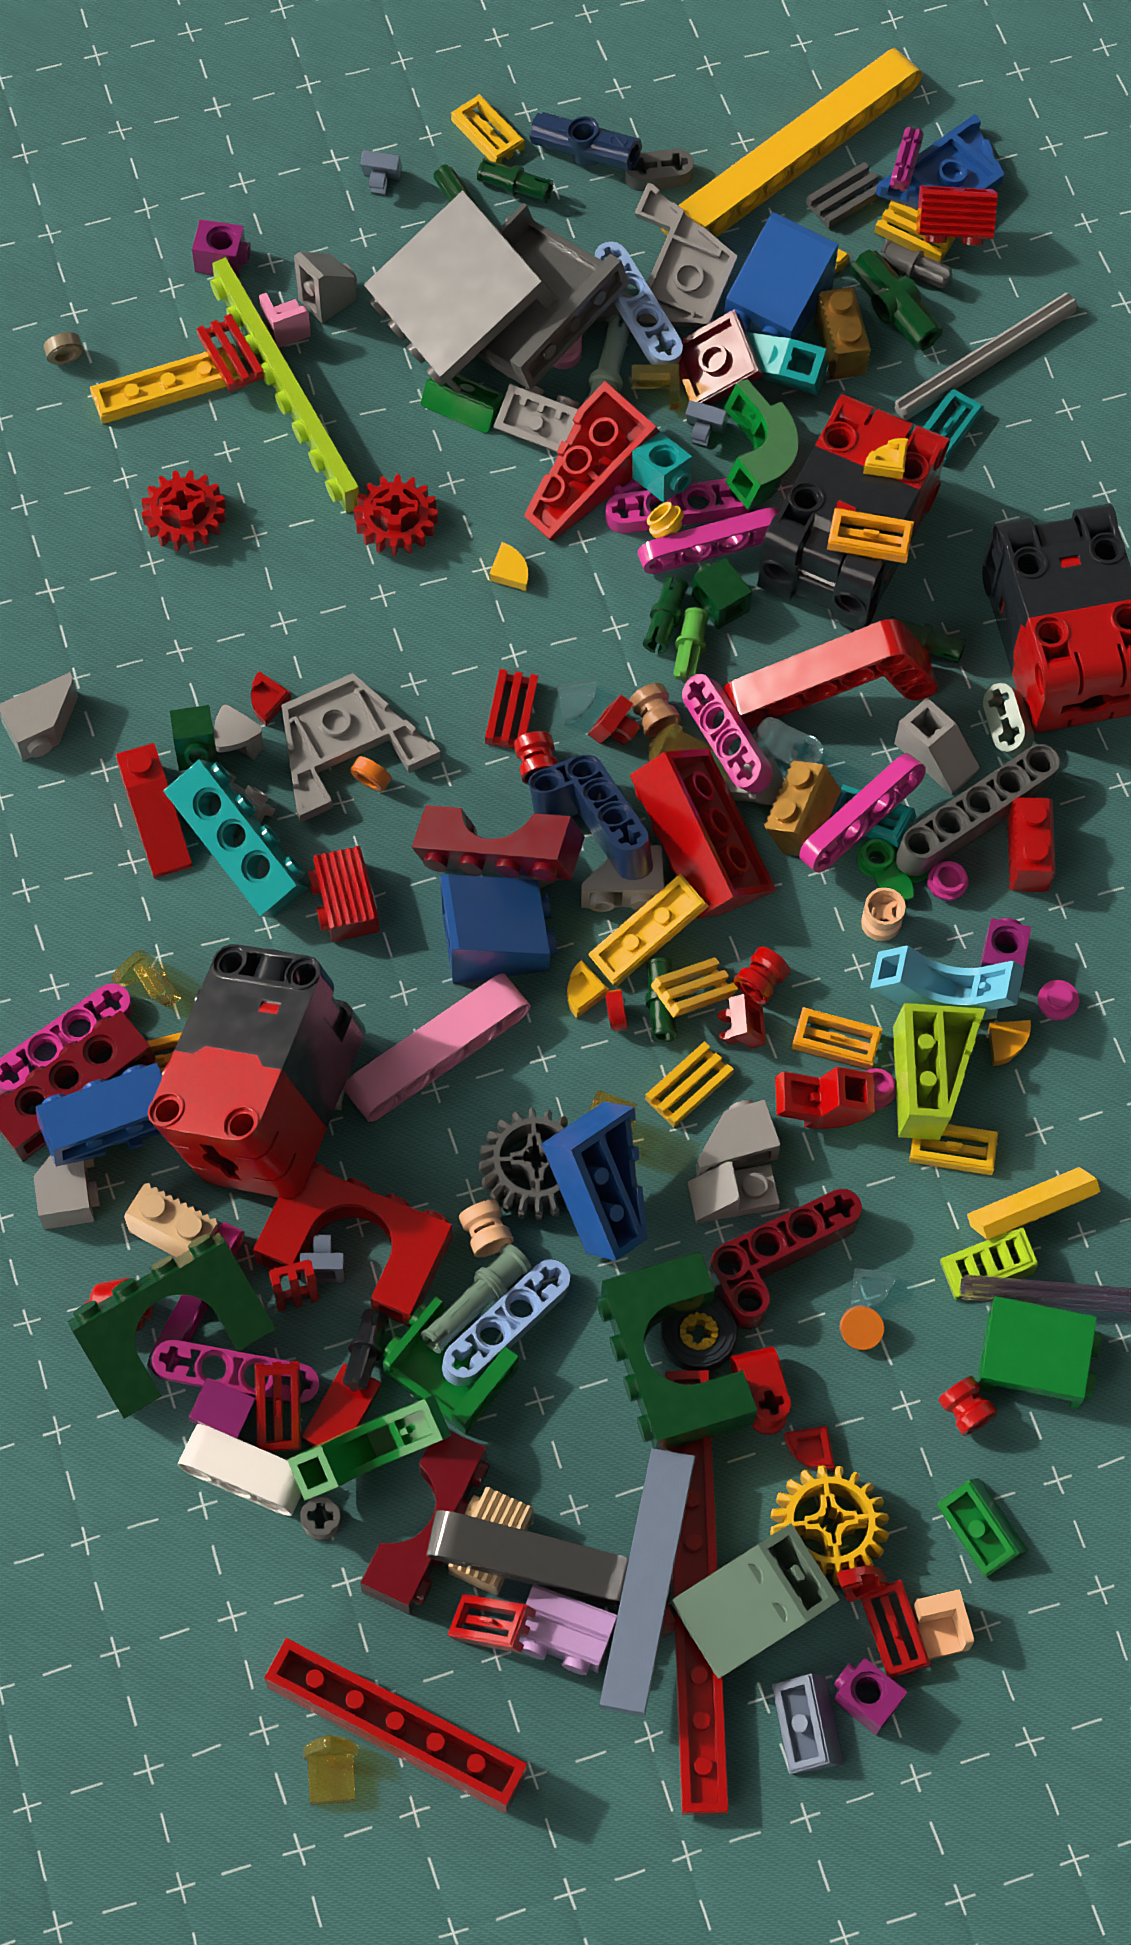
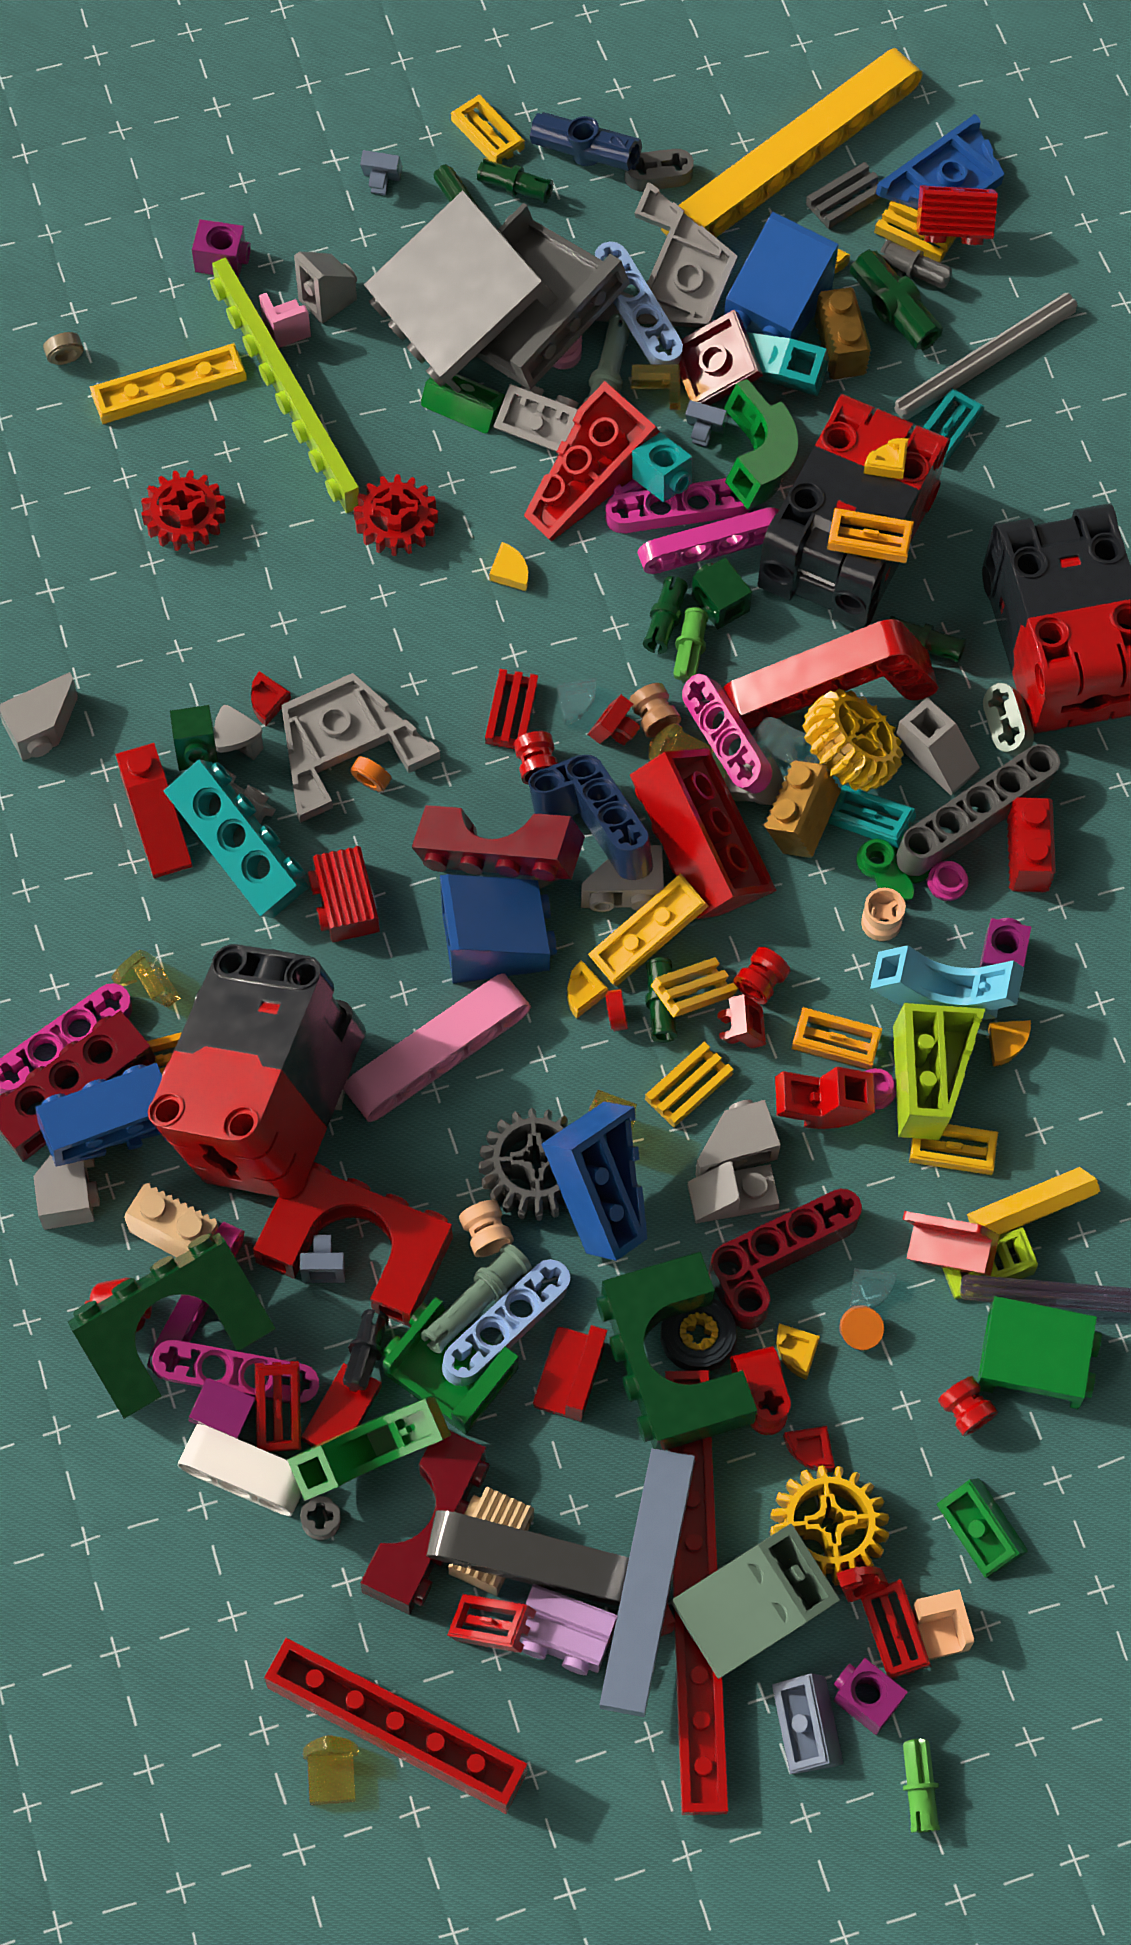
red tile [196,314,264,392] -> none
red tile [269,1259,320,1312] -> none
yellow plate [647,502,684,538] -> none
dark pink beam [799,753,926,873] -> none
magenta axle [890,126,924,191] -> none
dark pink plate [1037,980,1079,1020] -> none
none -> red panel [533,1325,608,1422]
none -> yellow tile [776,1323,820,1380]
none -> yellow gear [802,688,904,792]
none -> panel [902,1211,1000,1277]
none -> bright green axle [903,1739,940,1833]

